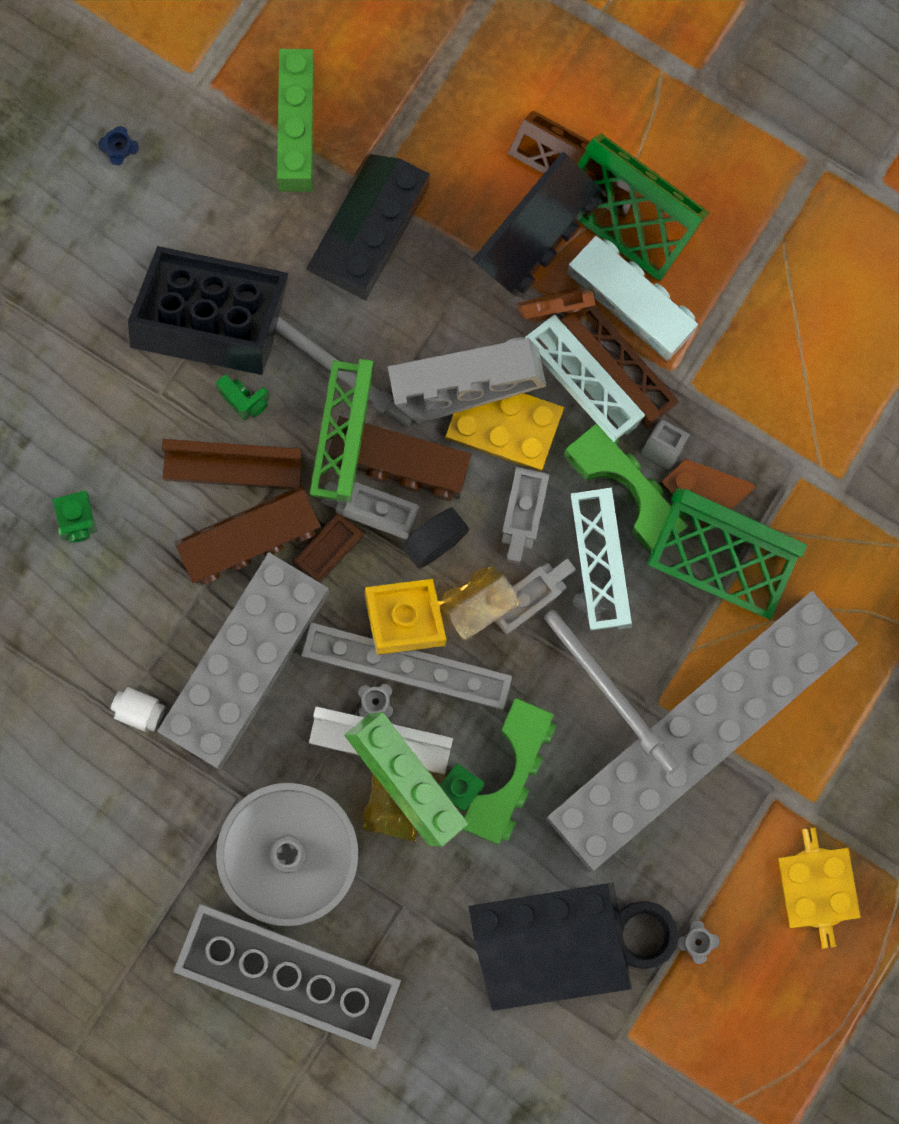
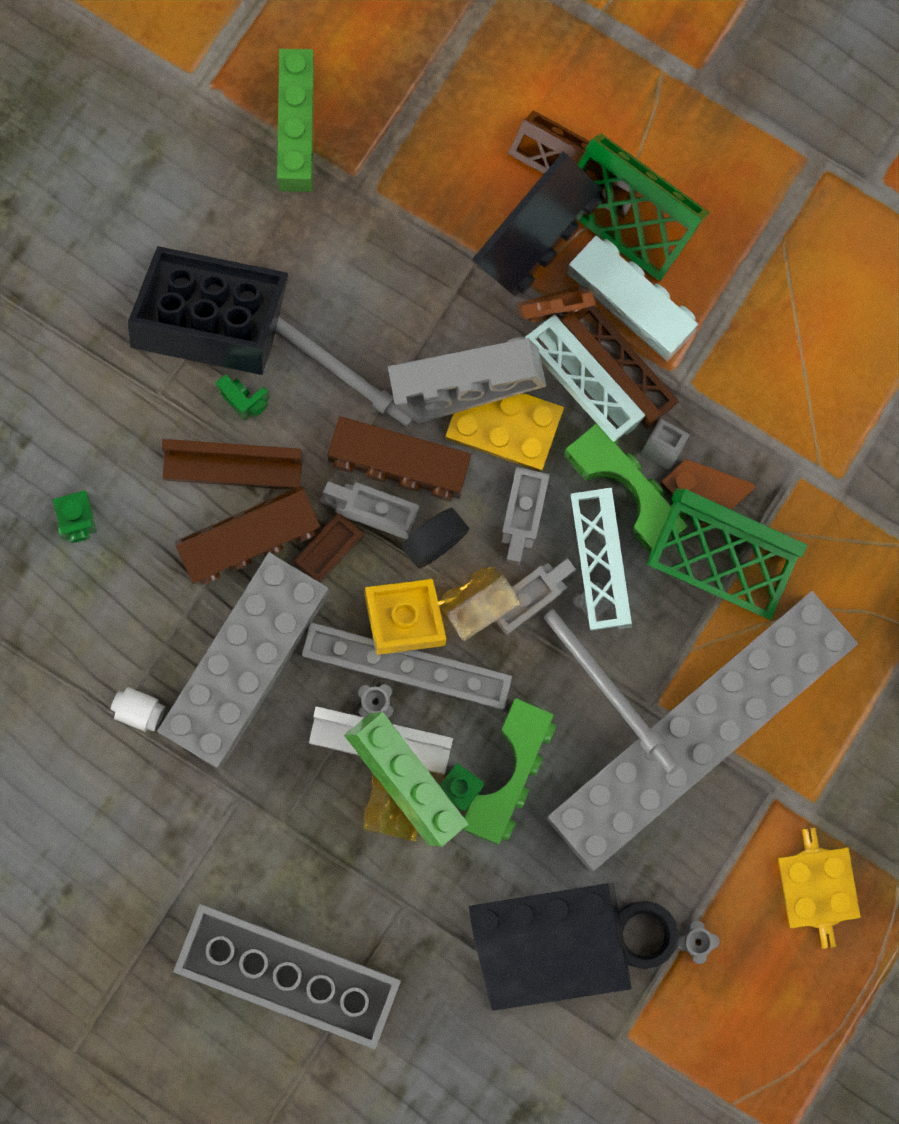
dark blue plate [98,126,139,166] -> none
light grey dish [216,783,359,926] -> none
black slope [306,154,430,301] -> none
bright green fence [310,359,374,503] -> none

